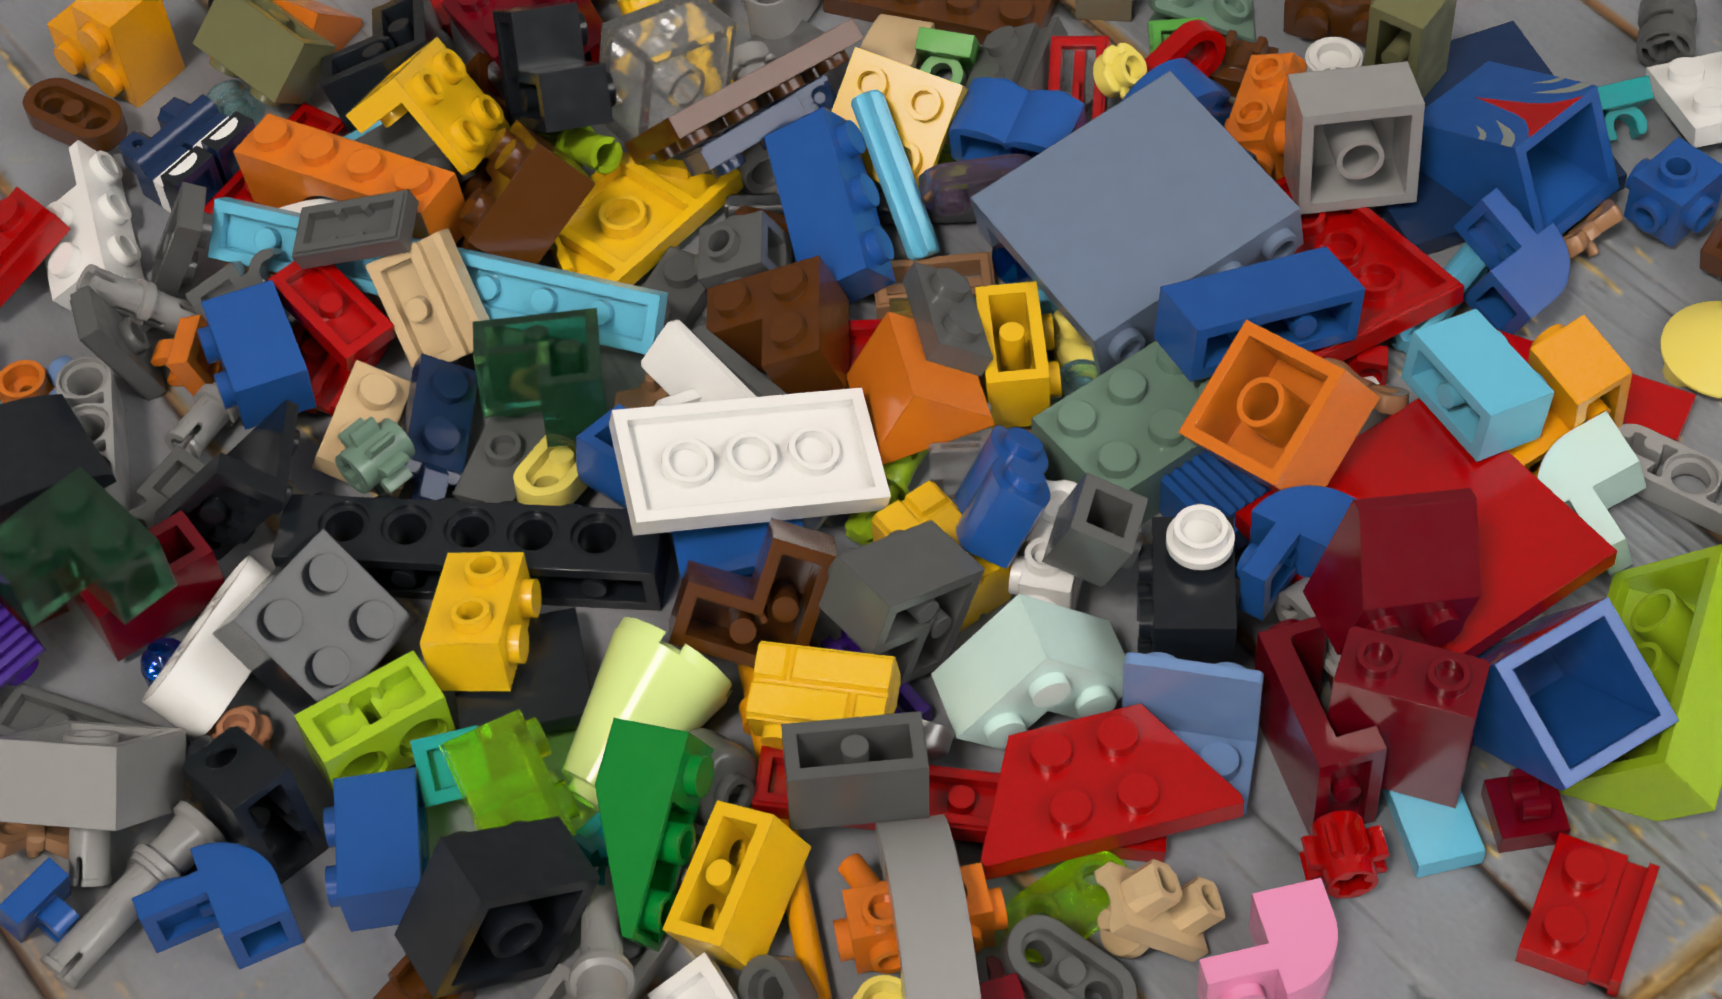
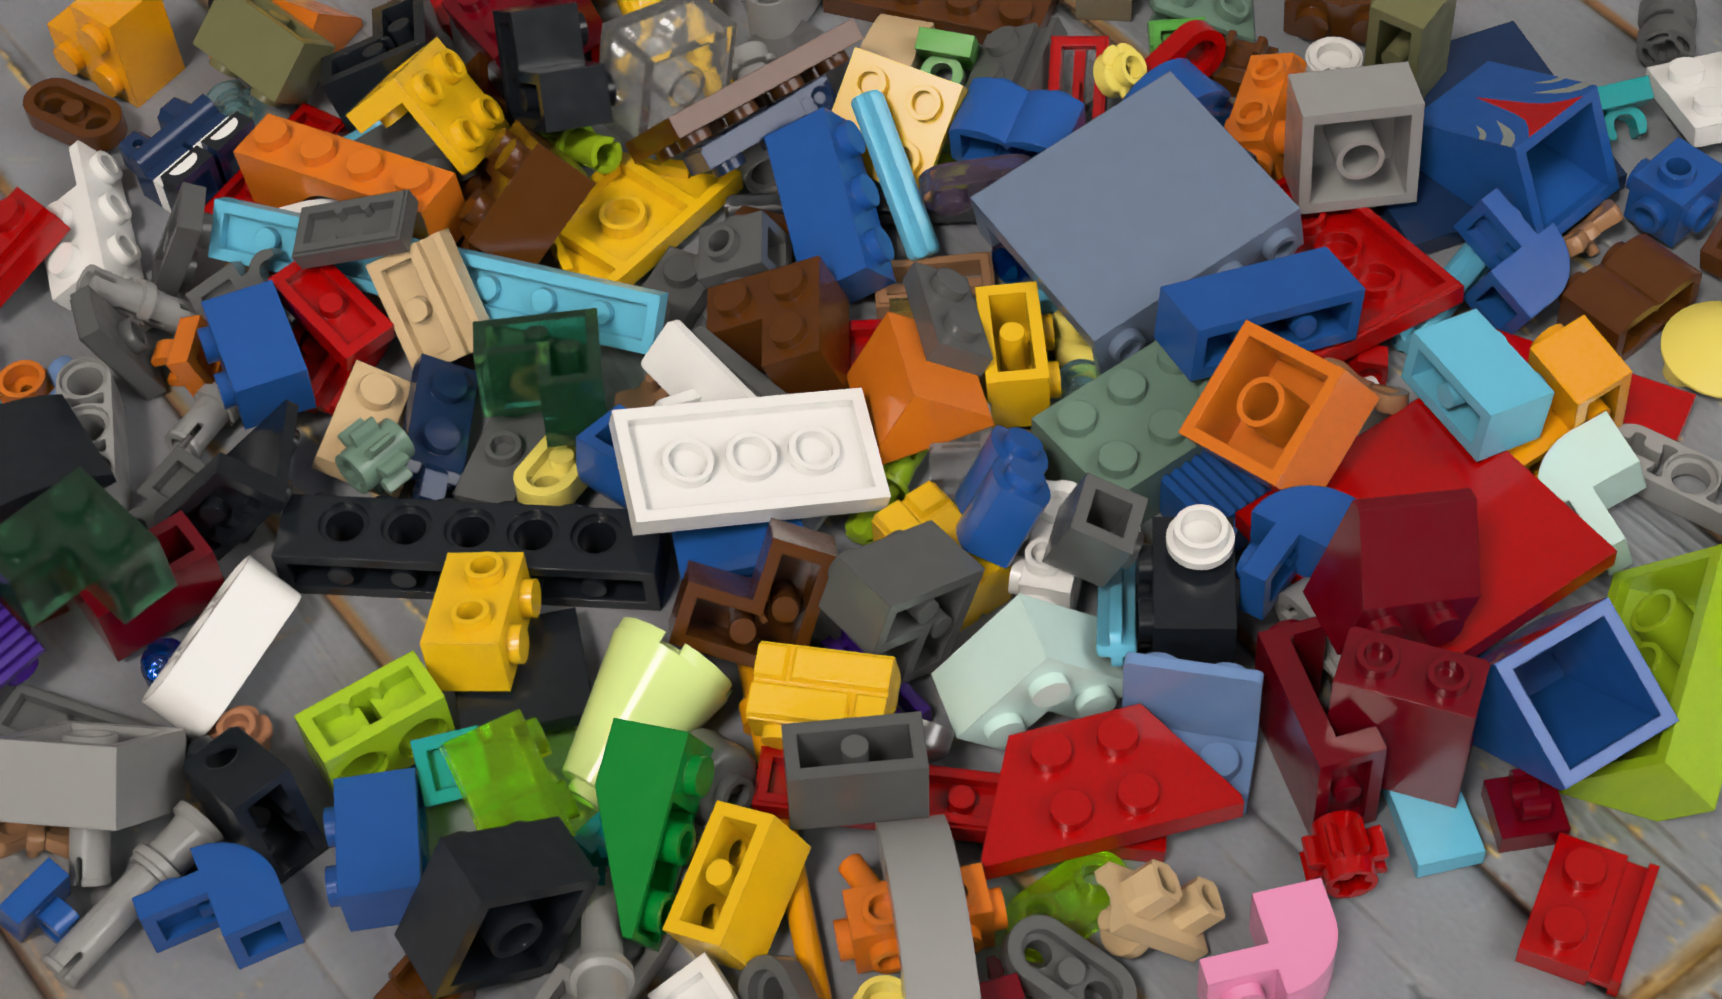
brick [212,528,417,714] -> none
none -> medium azure axle [1096,561,1137,667]
none -> reddish brown brick [1556,234,1703,361]

